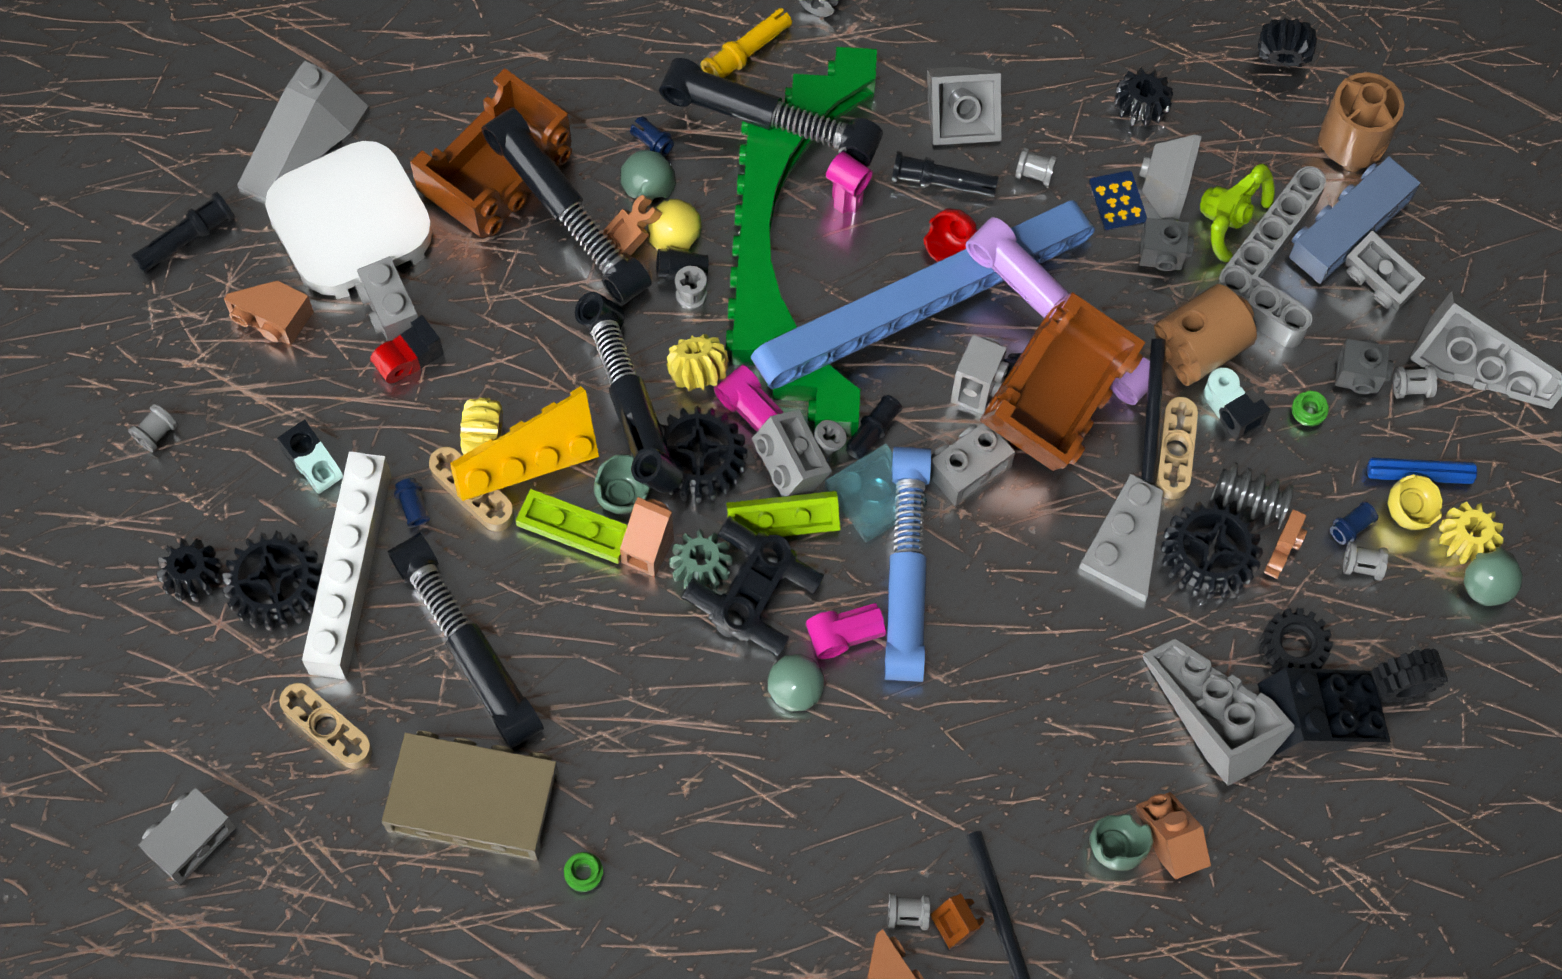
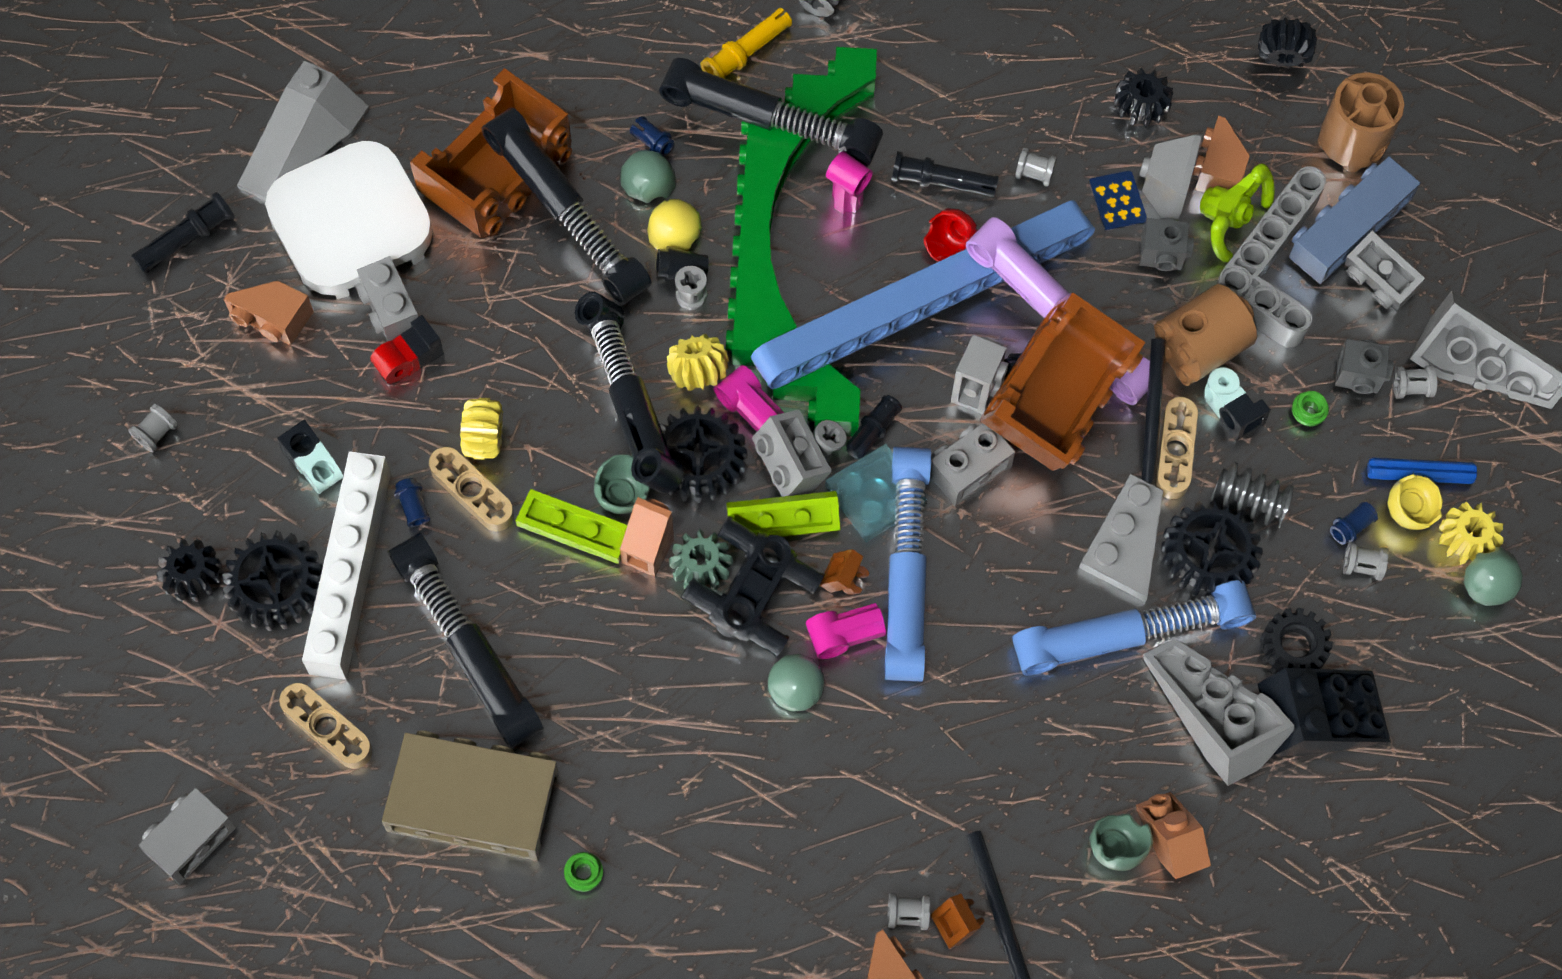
yellow wing [450,386,599,501] -> none
nougat plate [603,195,662,258] -> none
light grey slope [927,66,1002,145] -> none
nougat plate [1264,509,1307,579] -> none
black tyre [1371,648,1448,703] -> none
none -> dark orange tile [819,549,870,595]
none -> medium blue piece [1012,580,1256,676]
none -> nougat slope [1192,116,1250,193]

